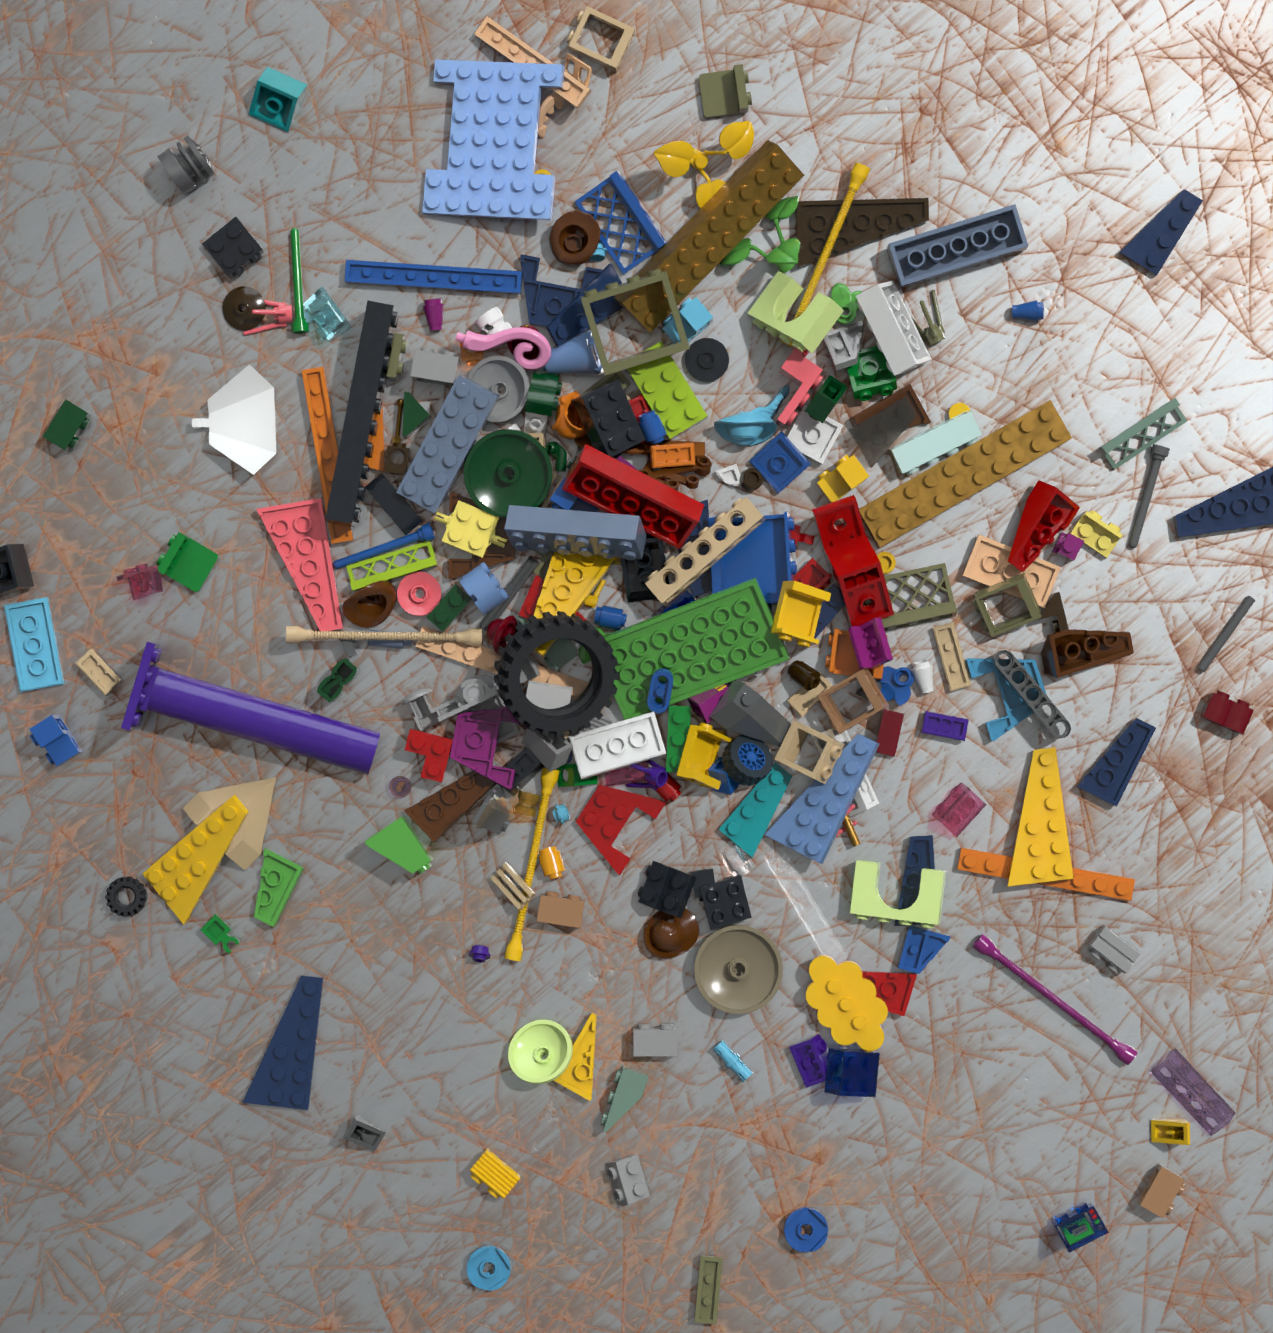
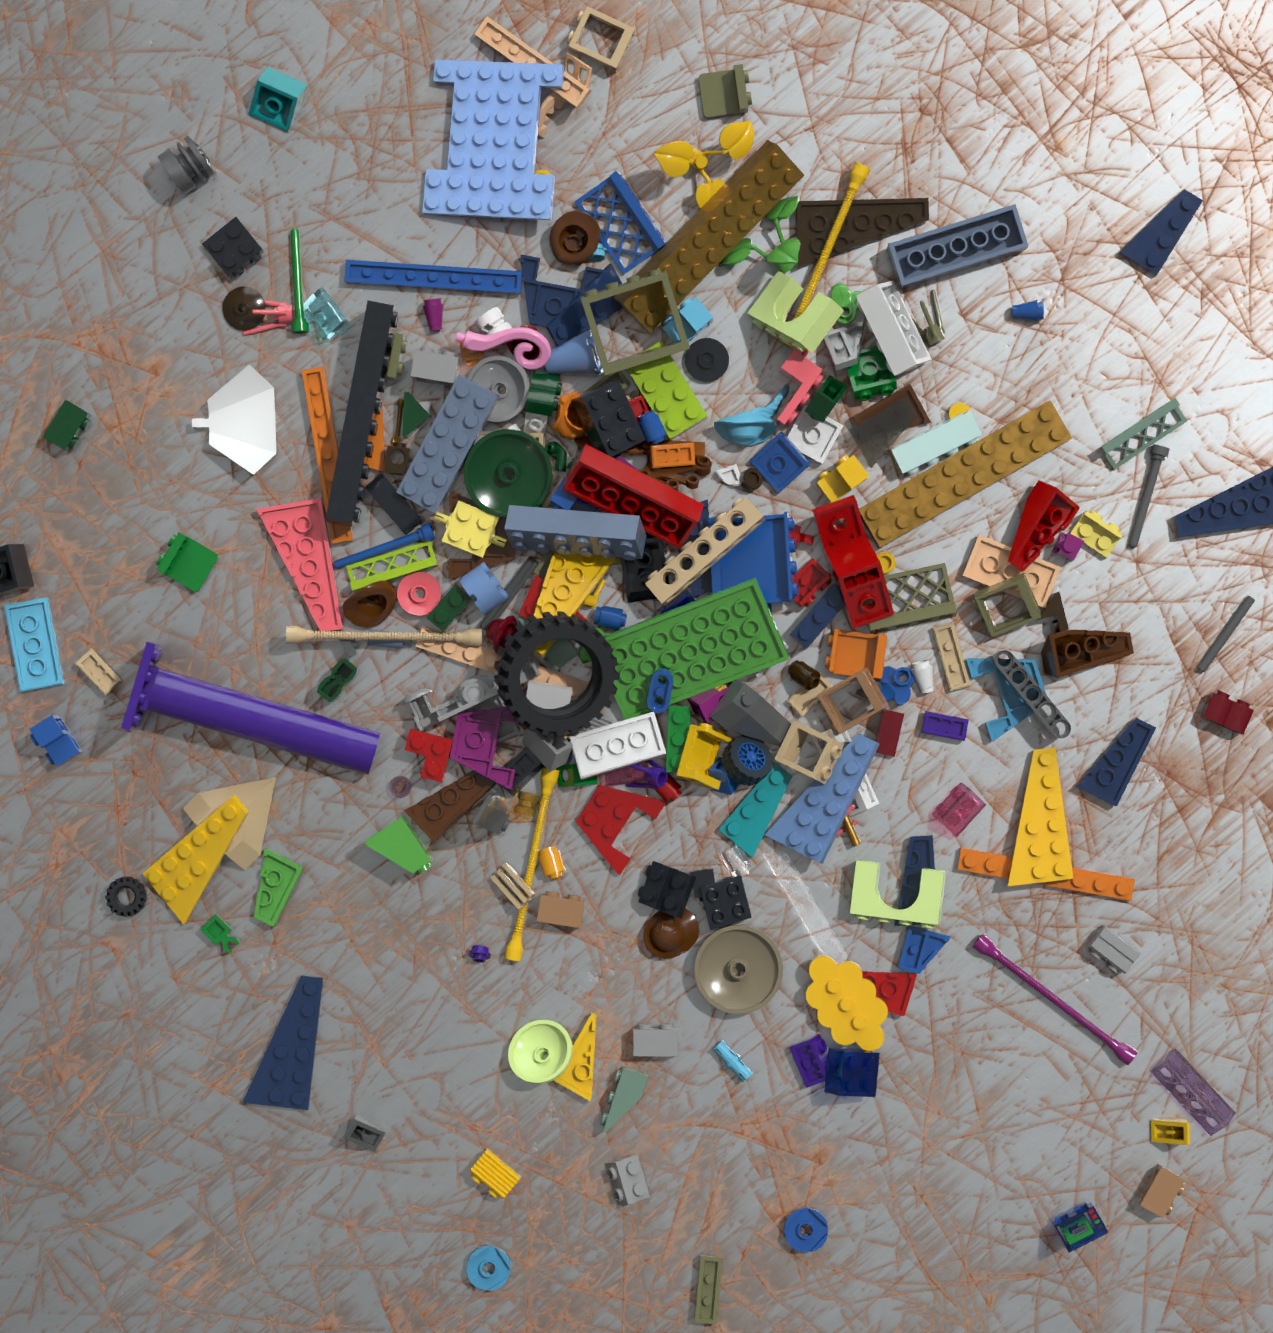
clear pink bracket [117,563,163,601] -> none
medium azure plate [552,803,570,824] -> none
yellow panel [771,581,831,648] -> none
magenta bracket [848,618,893,669] -> none

